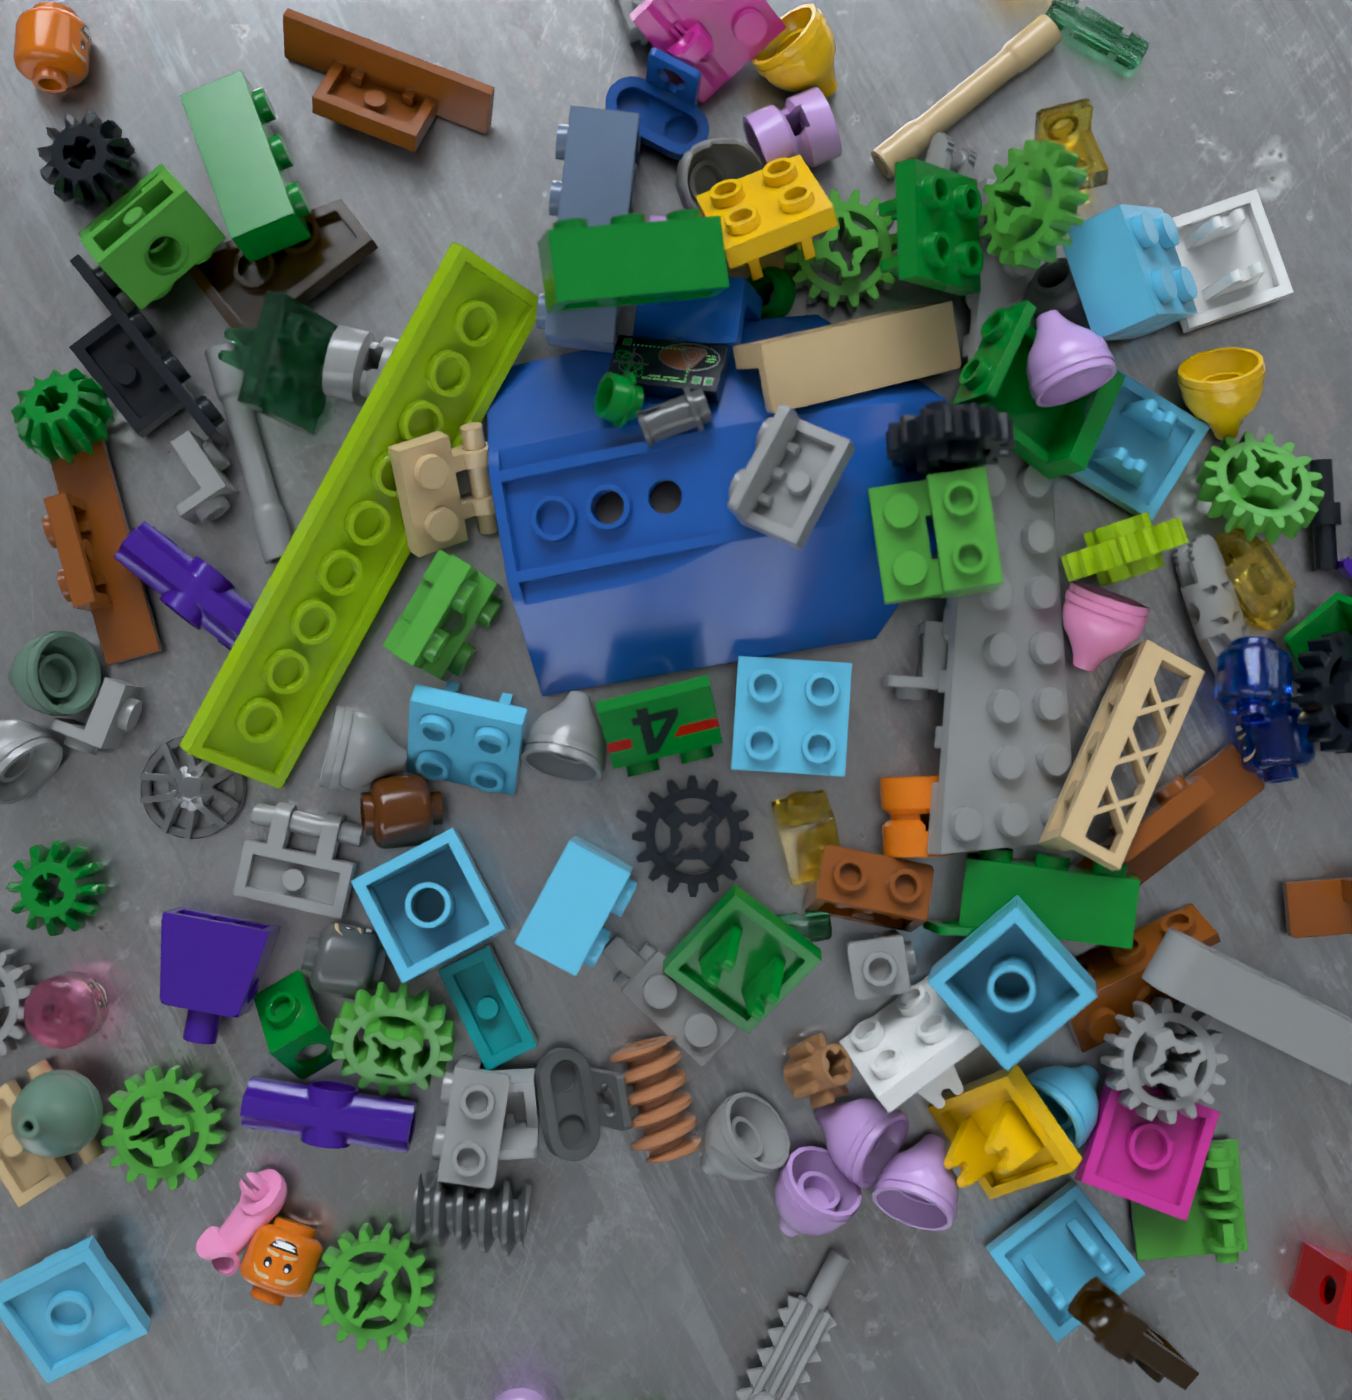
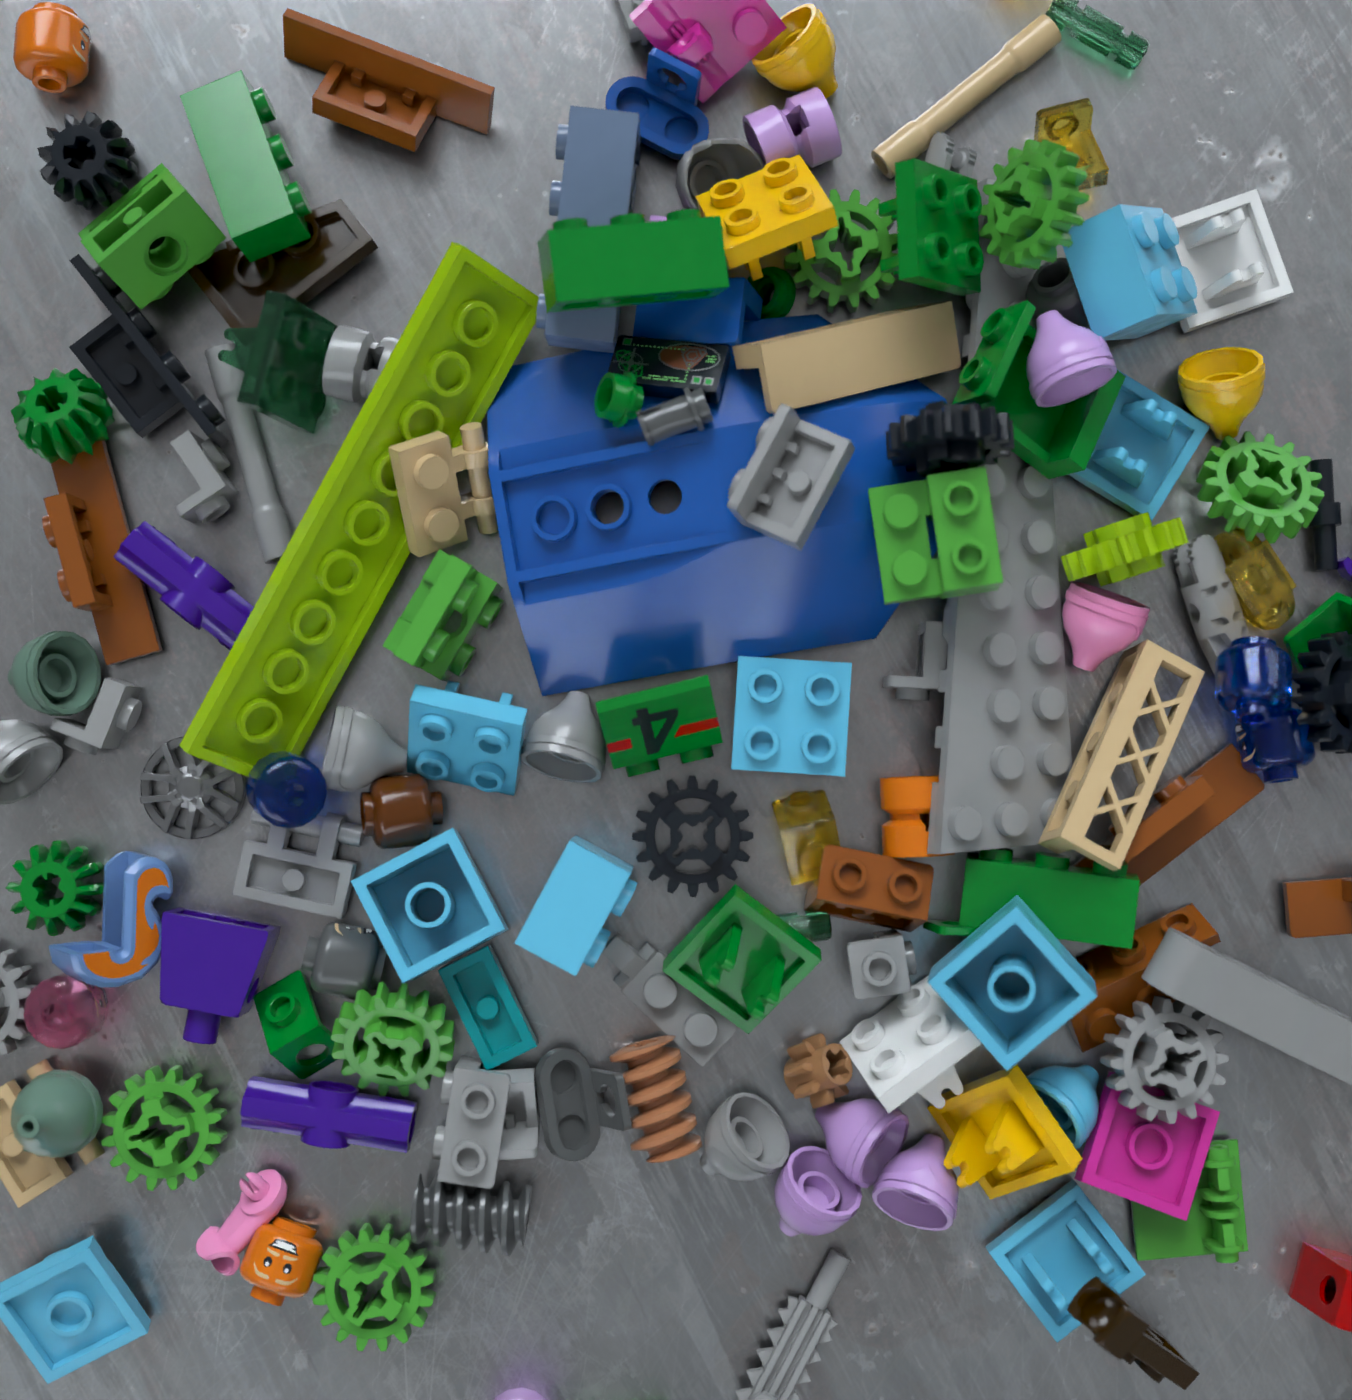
none -> medium blue animal [48,851,173,987]
none -> clear blue head [246,751,327,829]

